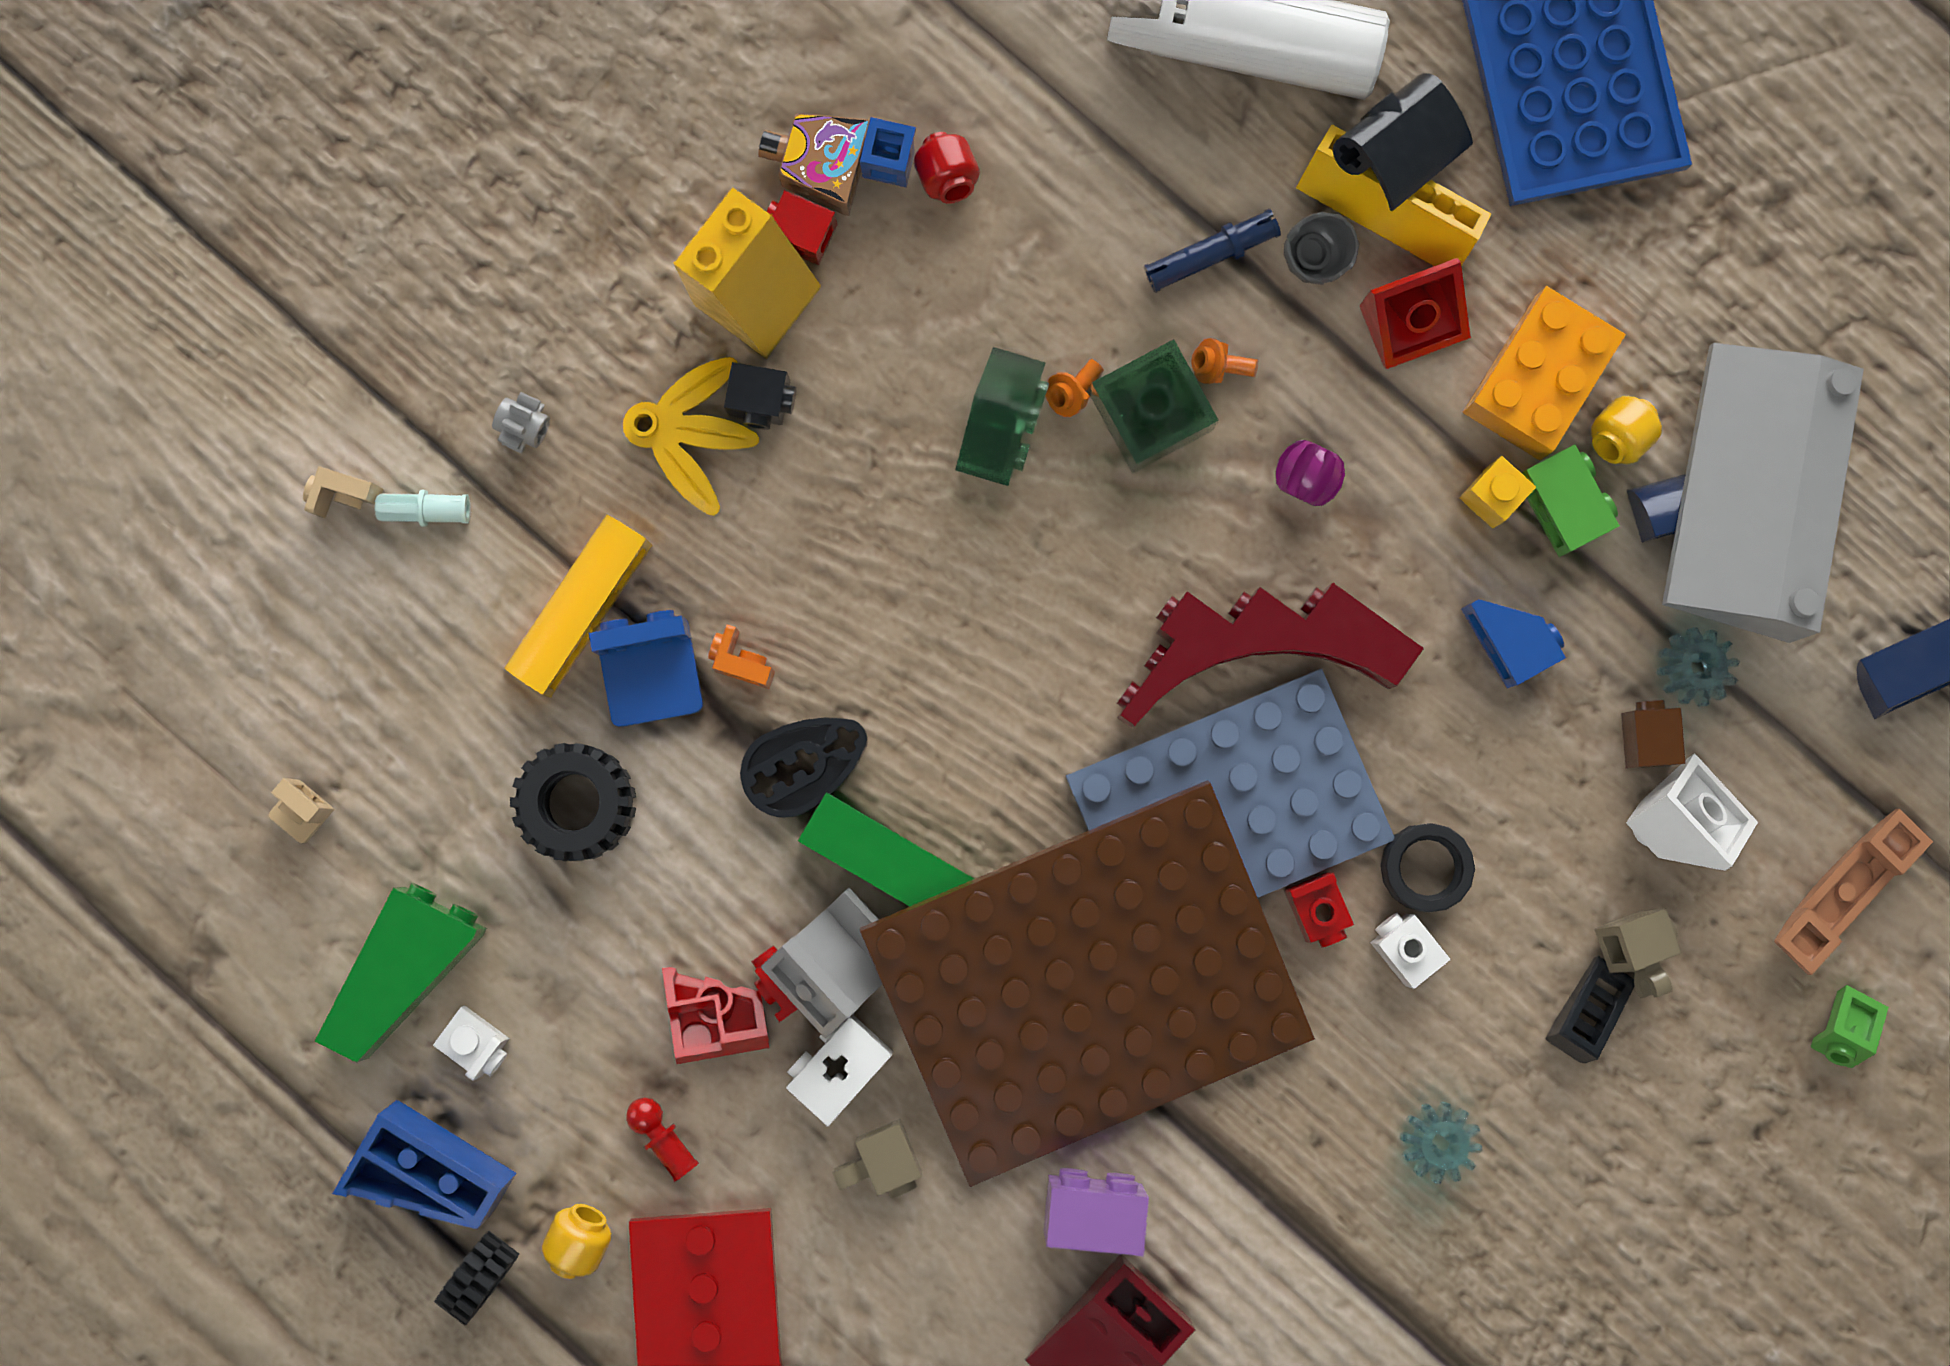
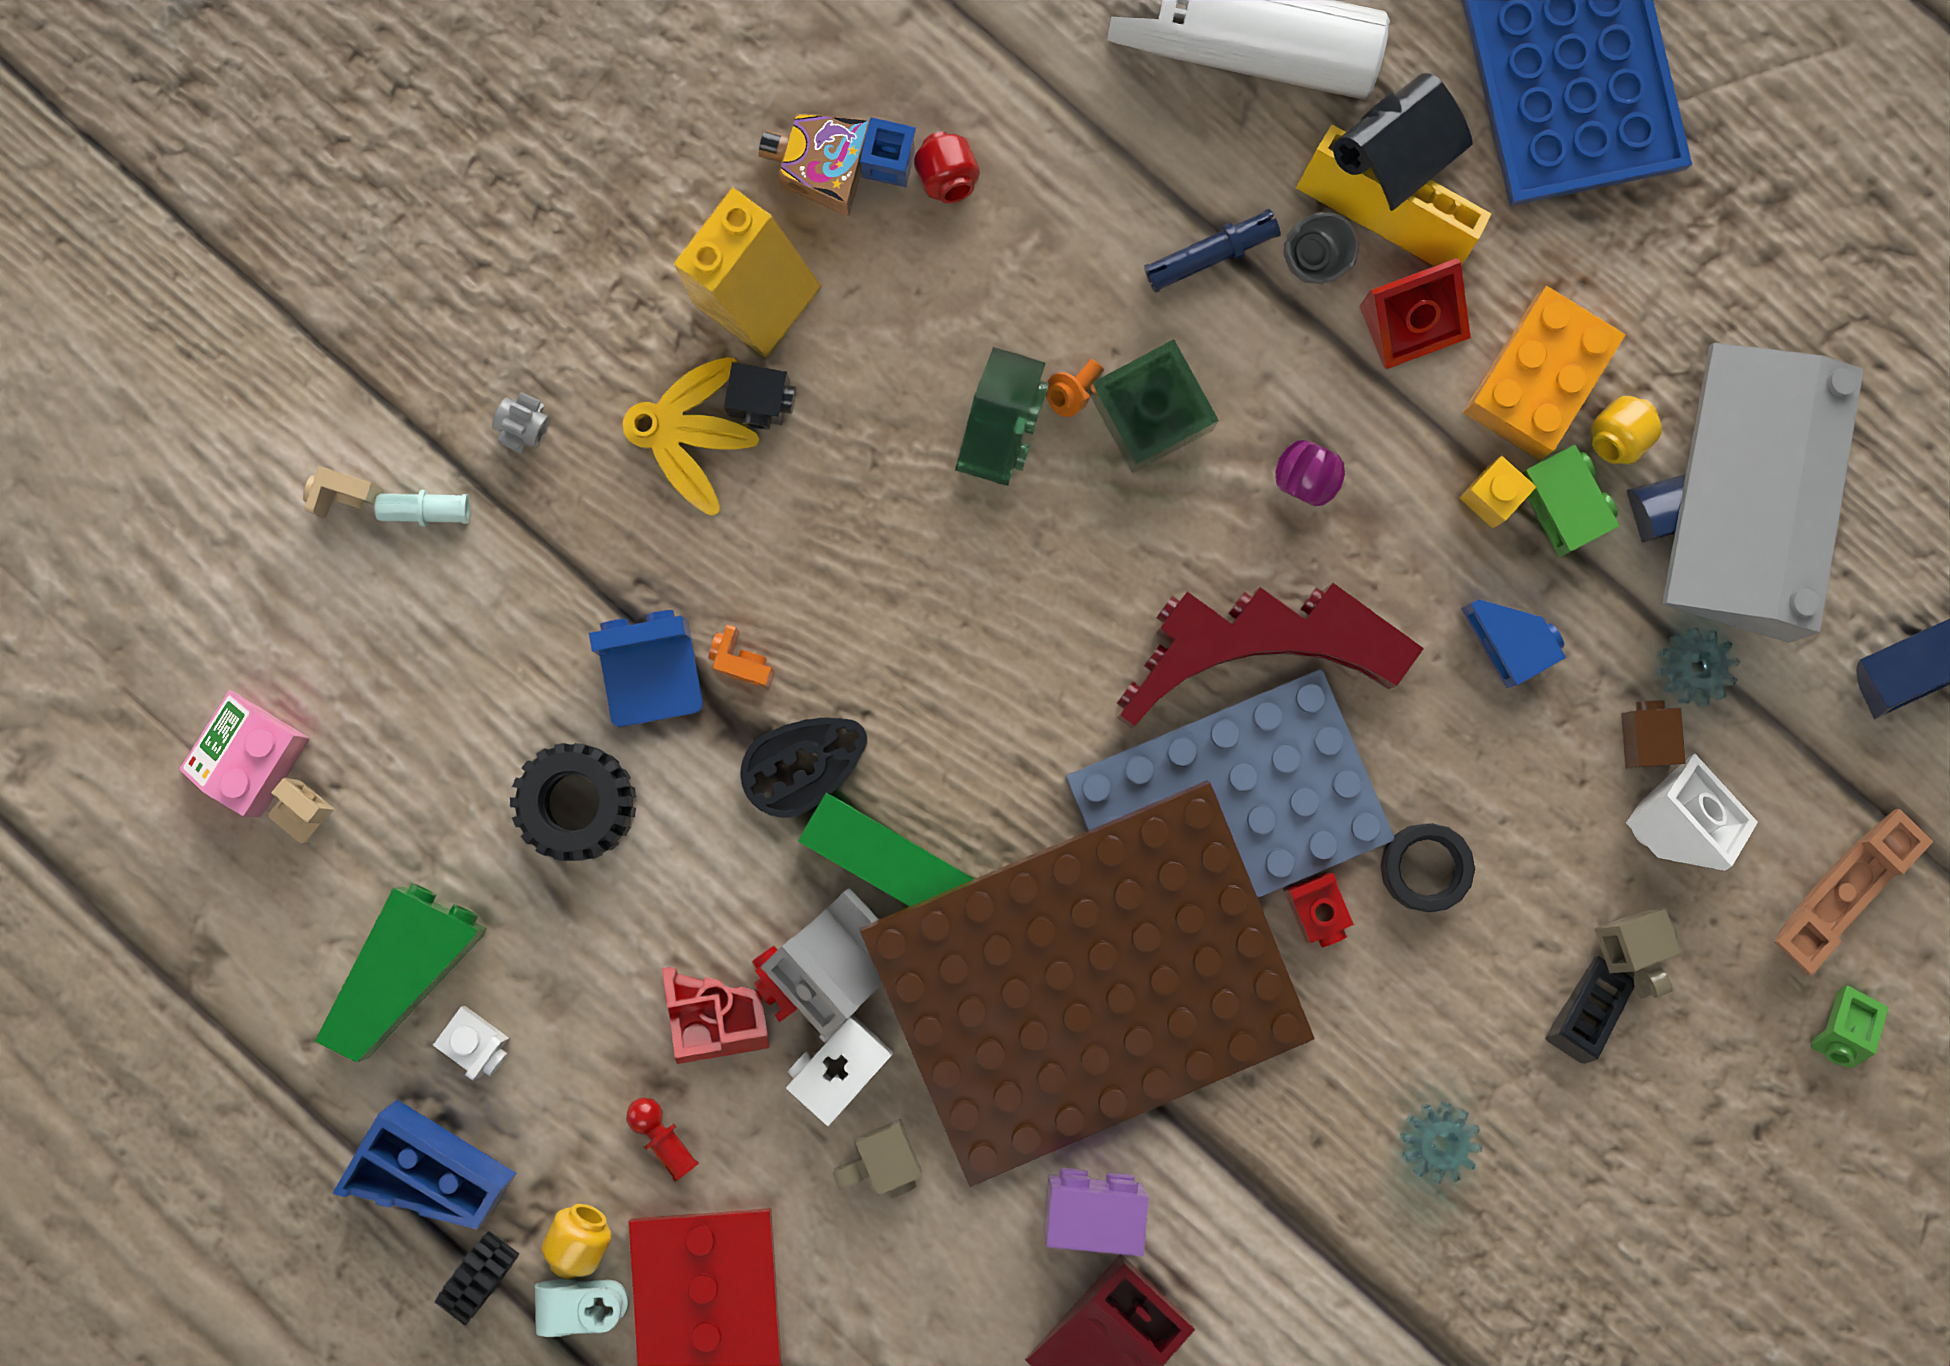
yellow brick [504,514,652,698] -> none
red brick [766,190,837,265] -> none
orange plate [1191,338,1258,384] -> none
white brick [1370,913,1451,989] -> none
none -> bright pink slope [179,690,310,817]
none -> light aqua piece [534,1279,629,1337]

